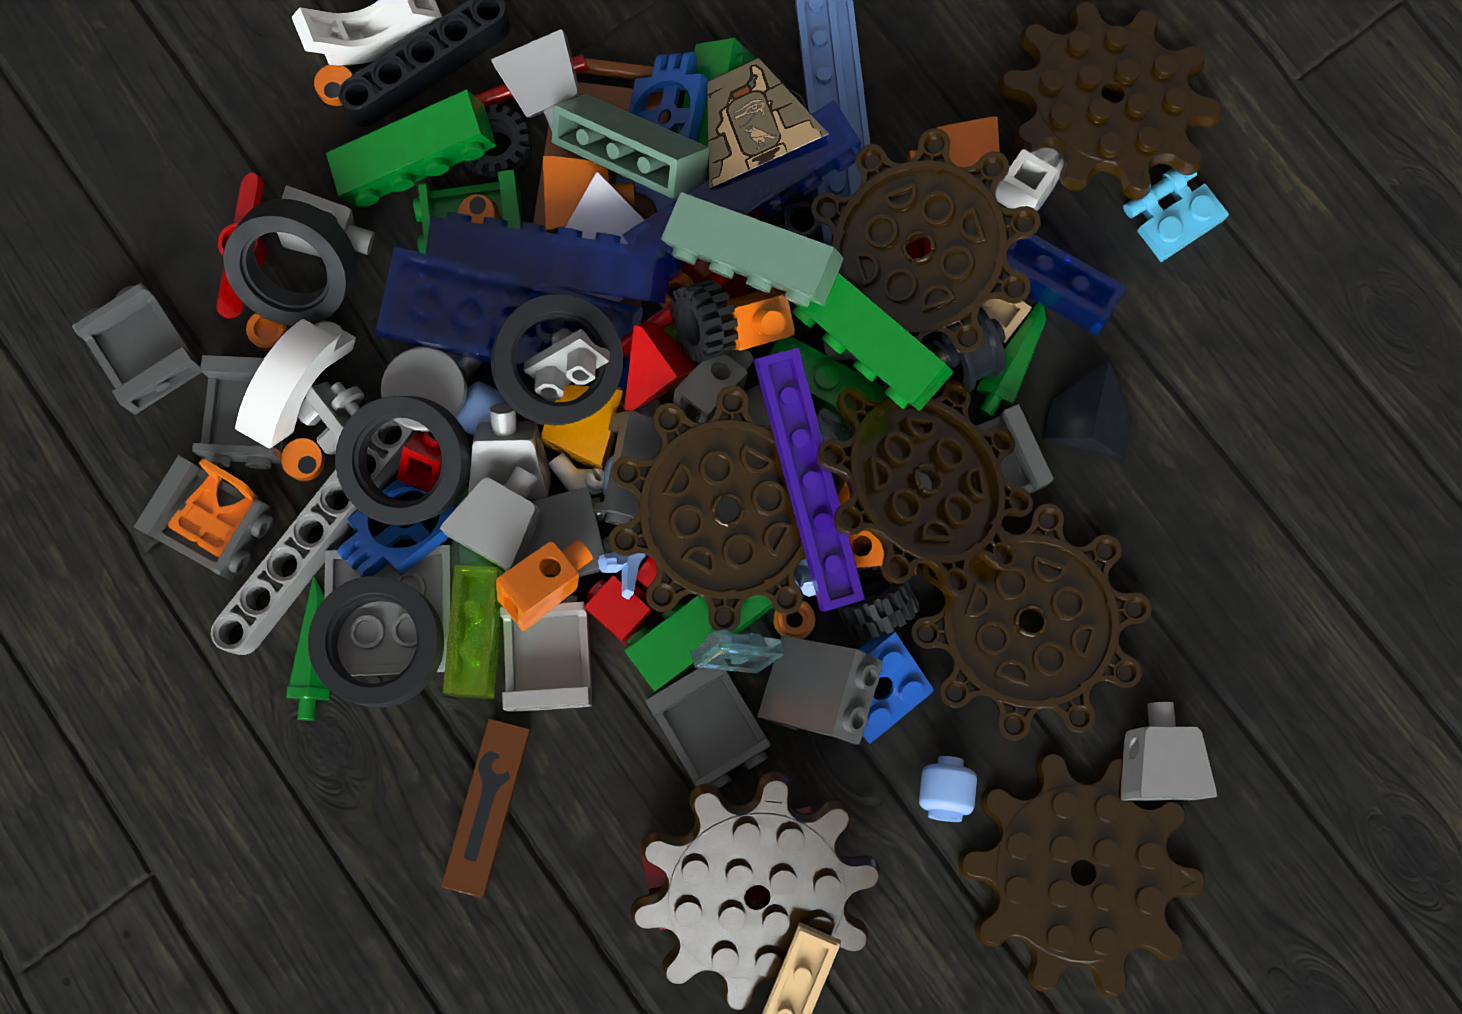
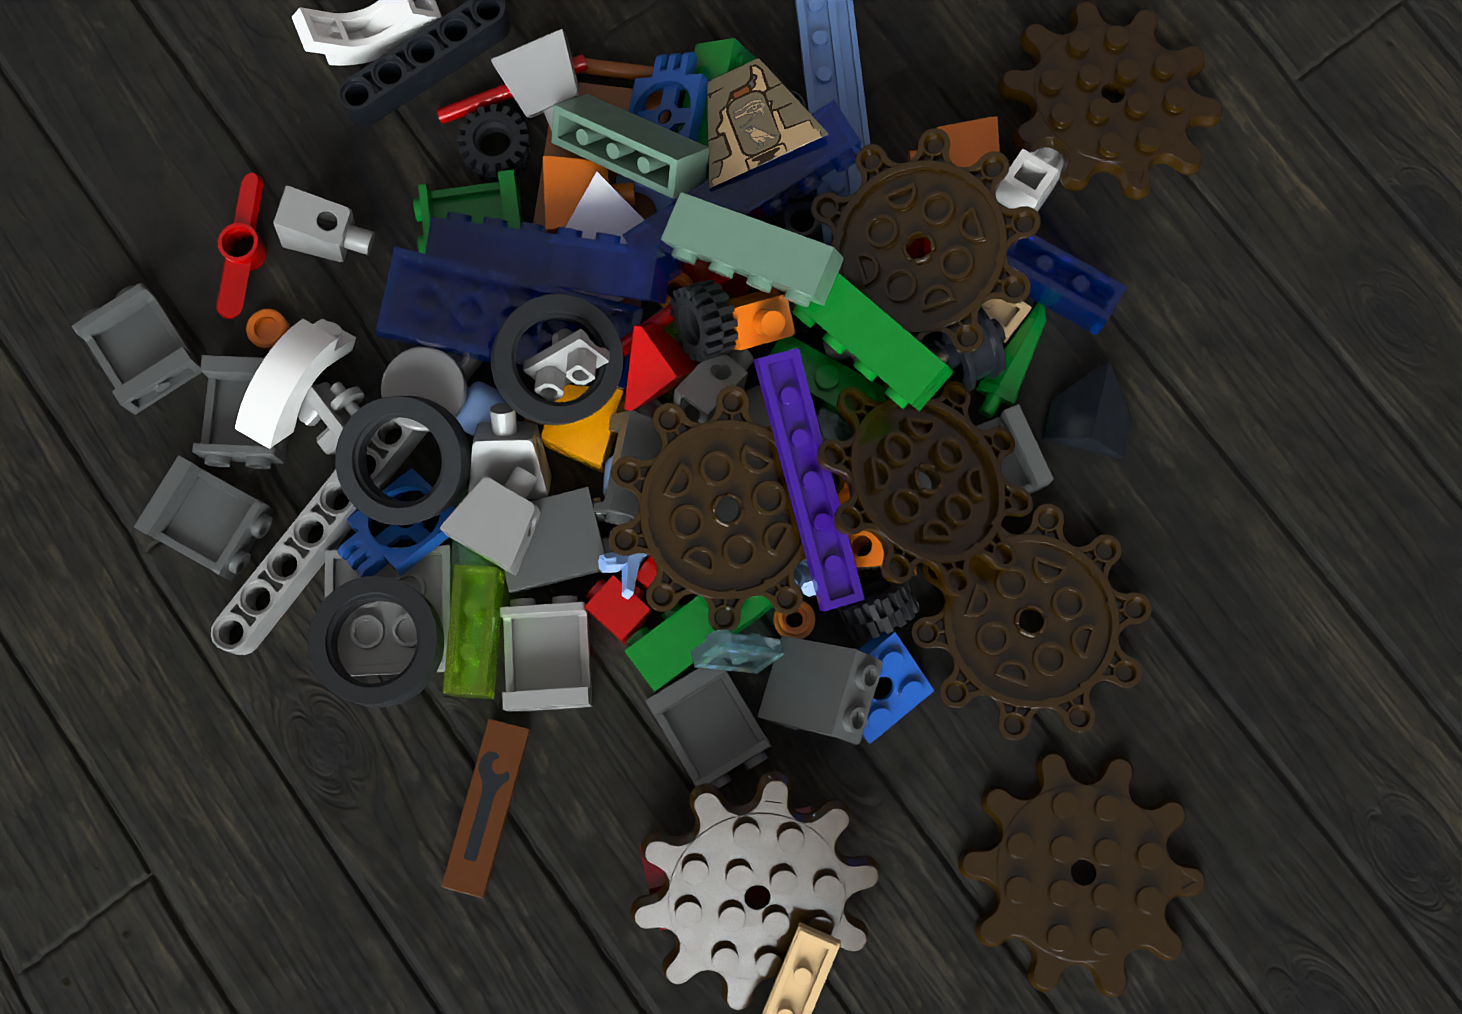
orange piece [168,458,258,558] -> none
black tyre [223,199,357,326] -> none
orange tile [281,438,325,481] -> none
green bar [286,575,330,721] -> none
orange tile [314,65,352,106] -> none
green brick [326,89,497,207] -> none
red brick [397,431,442,493] -> none
orange tile [457,194,500,237] -> none
orange torso [496,539,593,632] -> none
white arm [548,452,604,495] -> none
light blue head [919,756,977,822] -> none
light grey torso [1120,702,1217,800] -> none
medium azure plate [1123,168,1229,262] -> none

